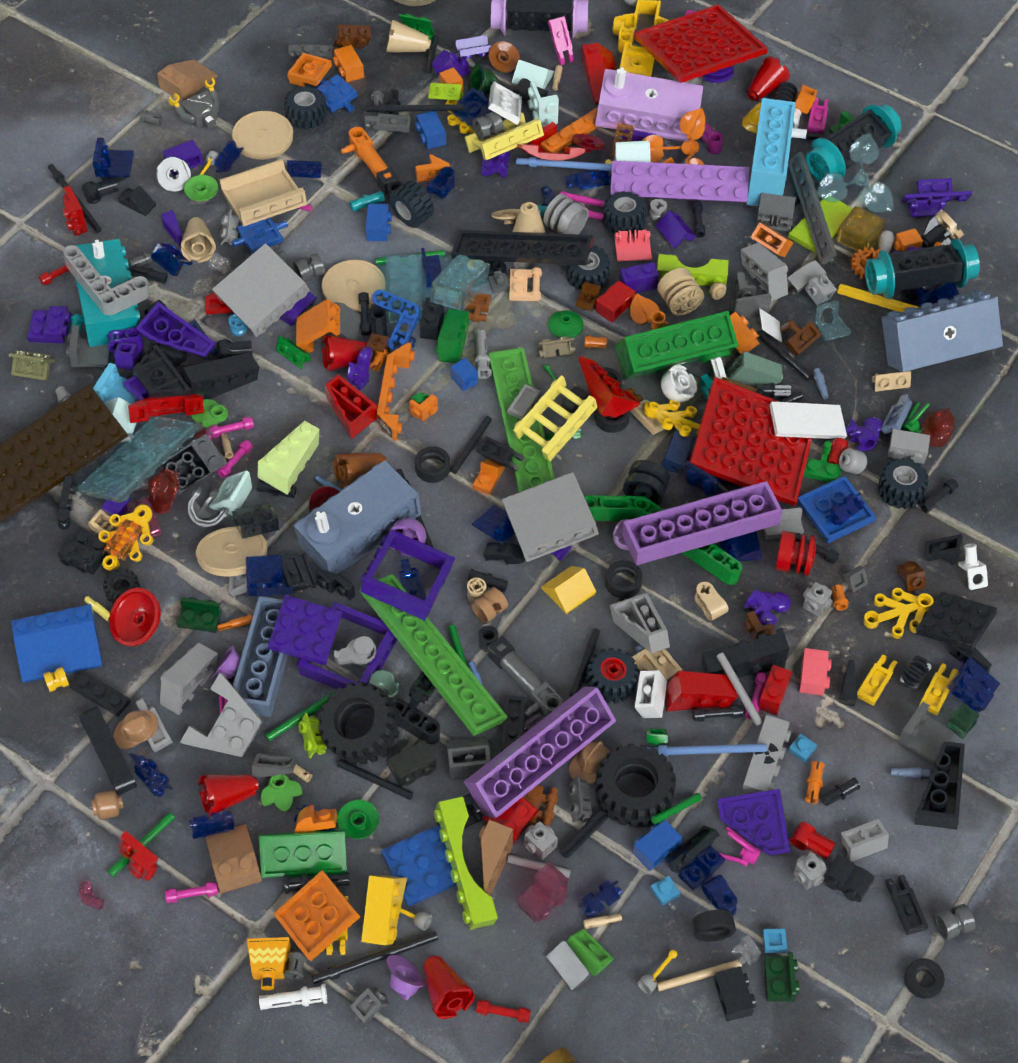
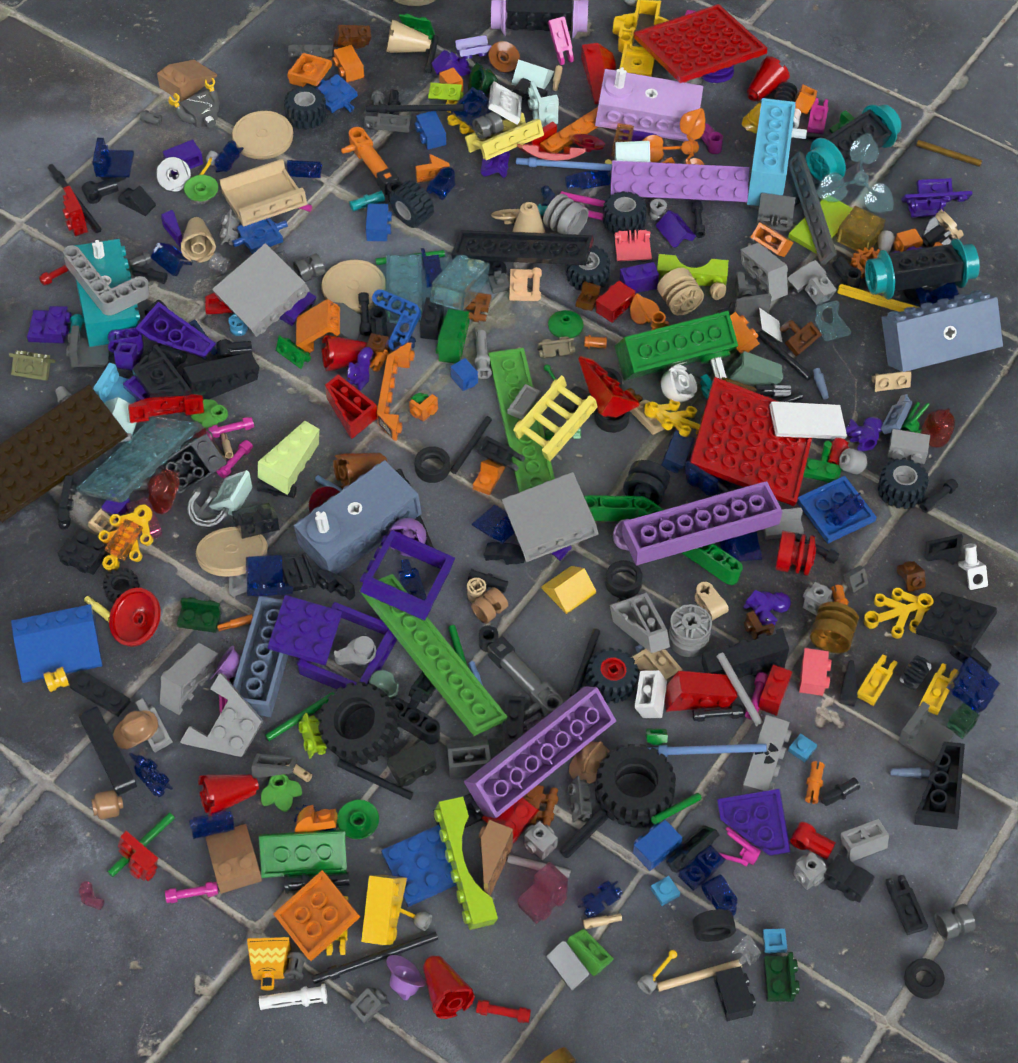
none -> light grey wheel [668,604,712,657]
none -> pearl gold wheel [810,602,859,654]
none -> black piece [832,256,862,288]
none -> pearl gold bar [916,140,982,167]

